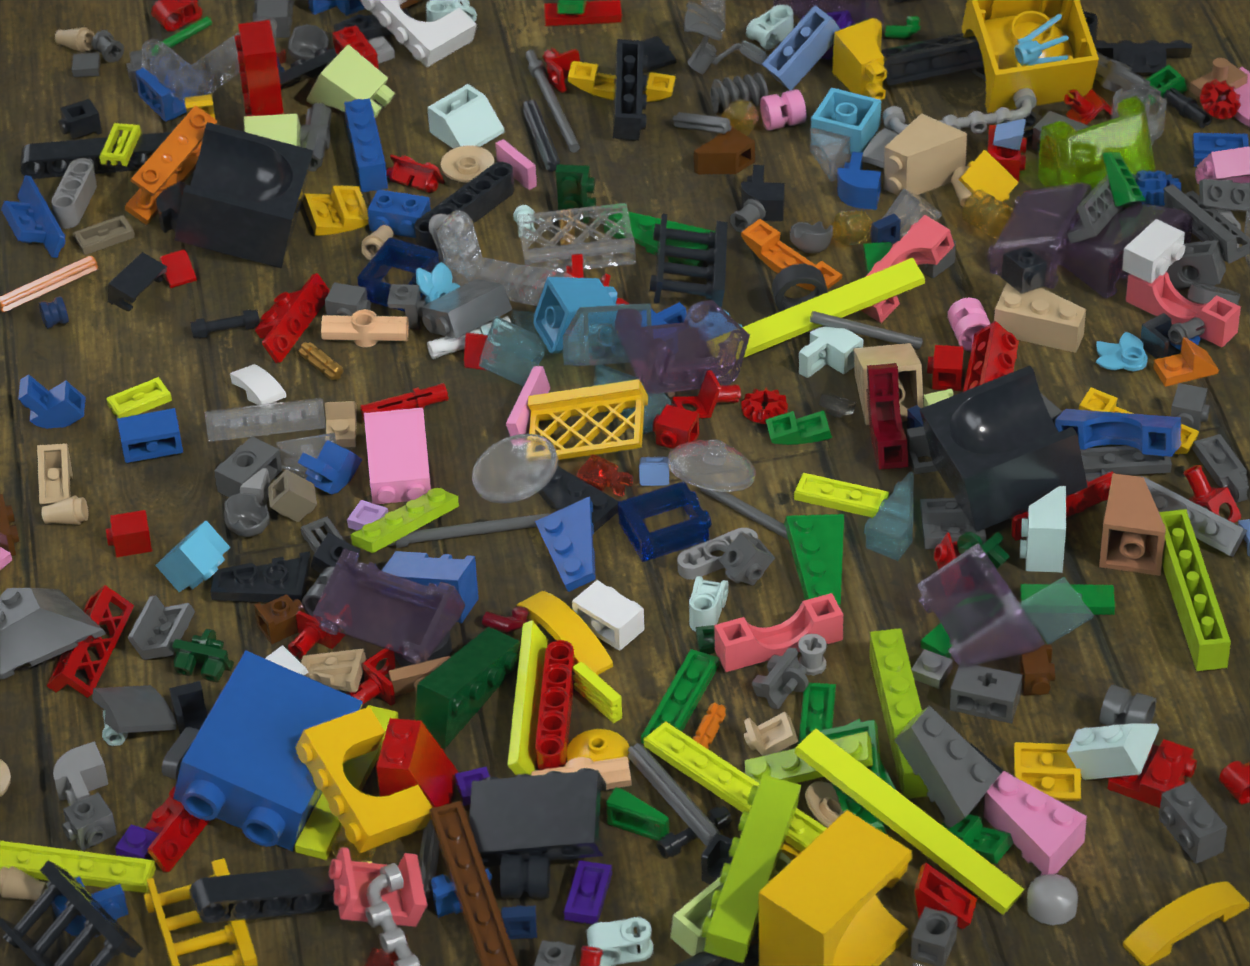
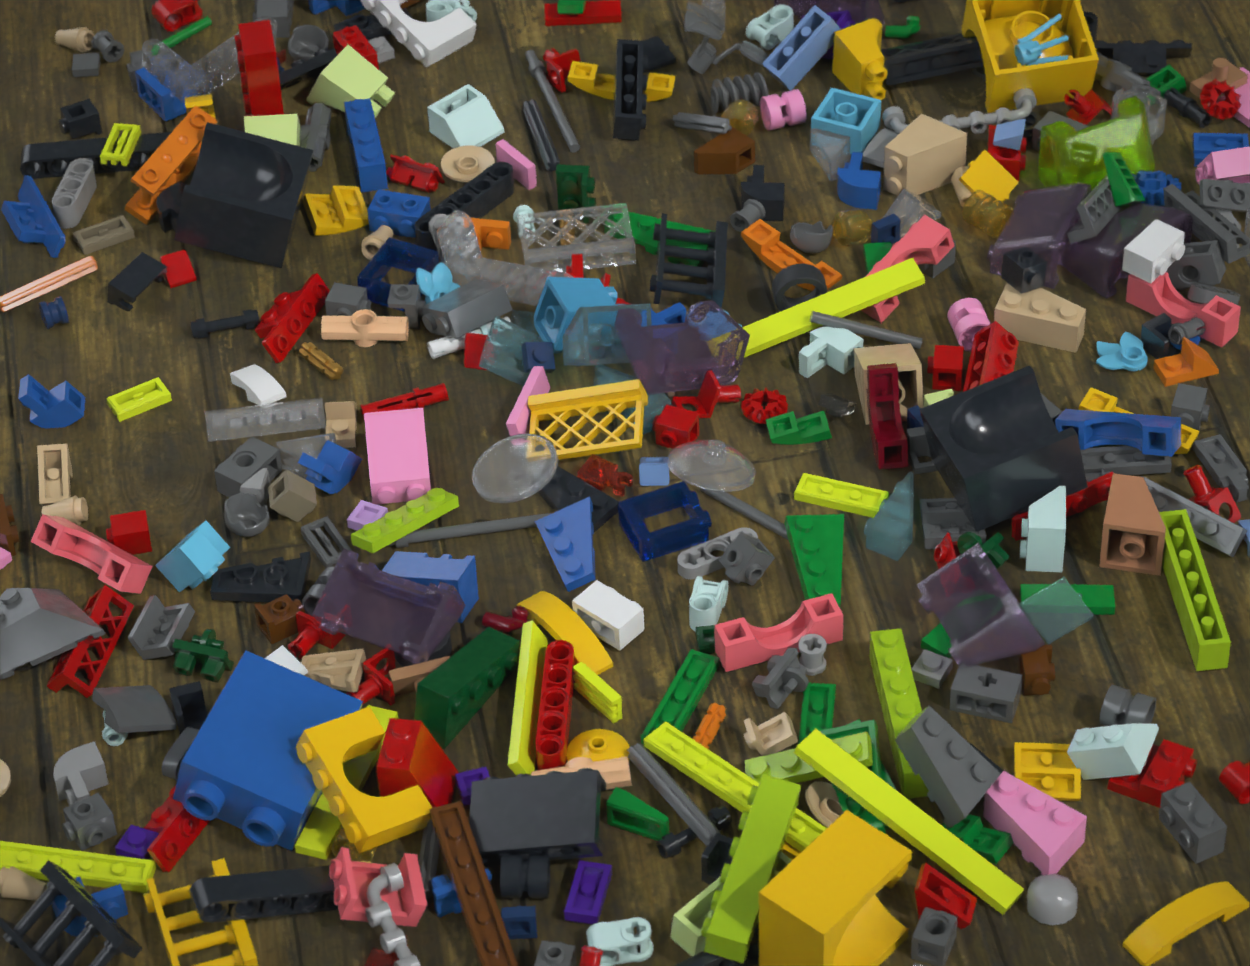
blue brick [117,408,183,463] -> none
black brick [310,532,361,577] -> none
none -> coral arch [31,514,153,594]
none -> orange slope [455,216,511,260]
none -> dark blue plate [522,342,555,373]

